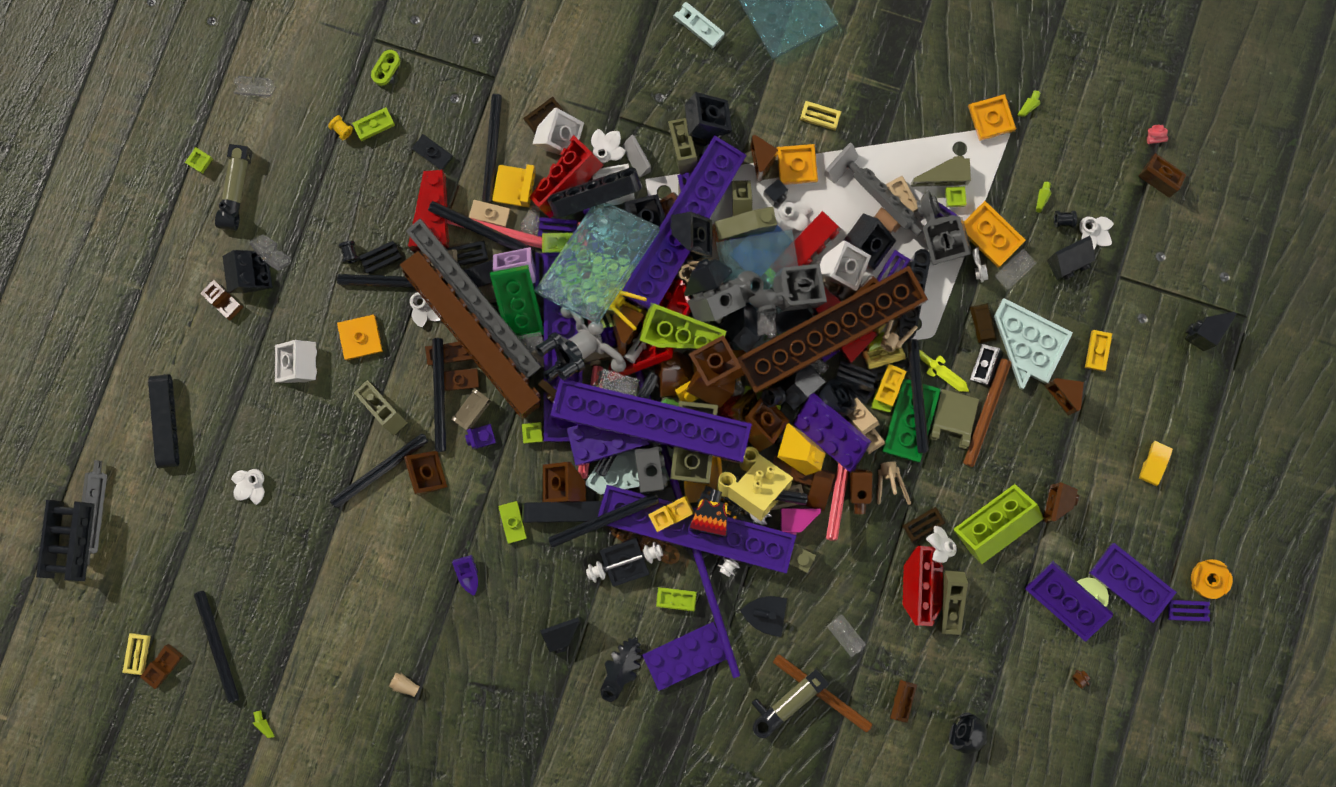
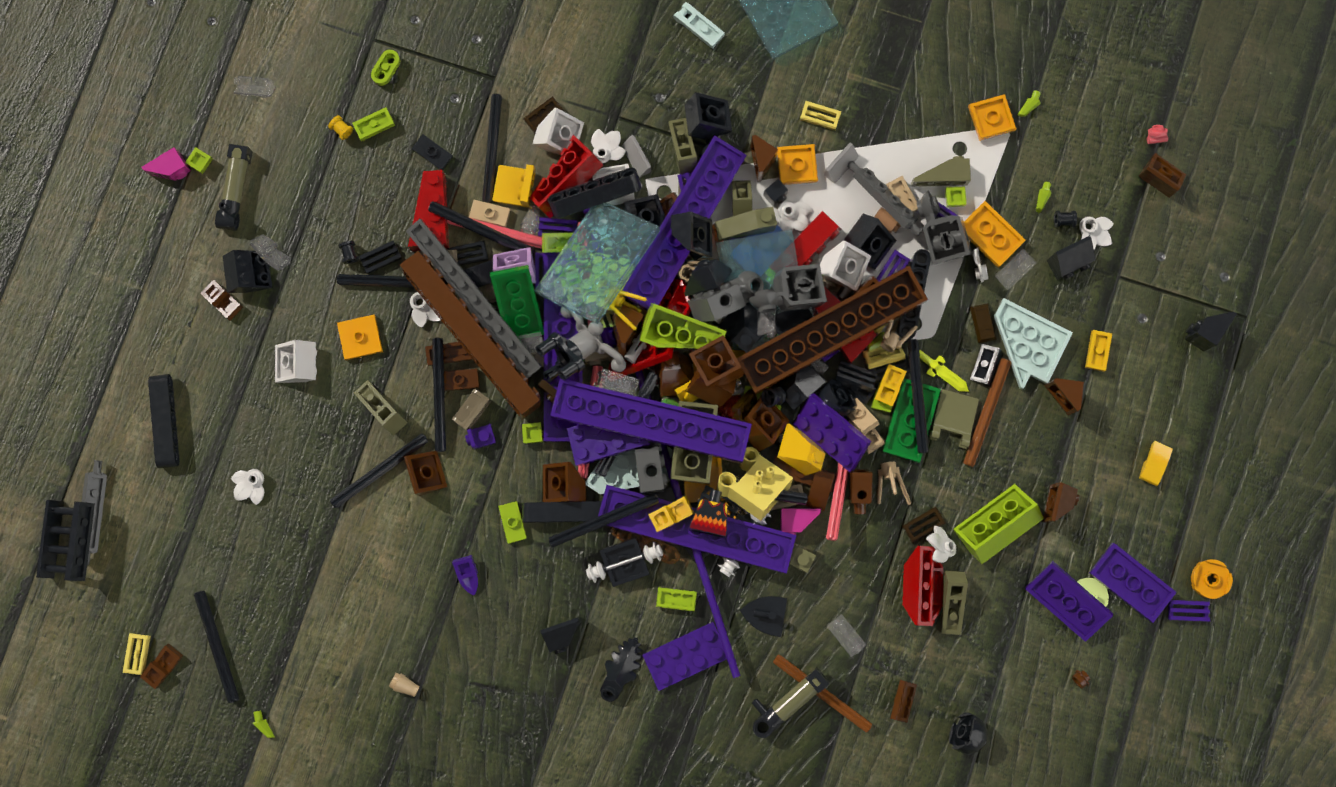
none -> dark pink slope [142,147,191,180]

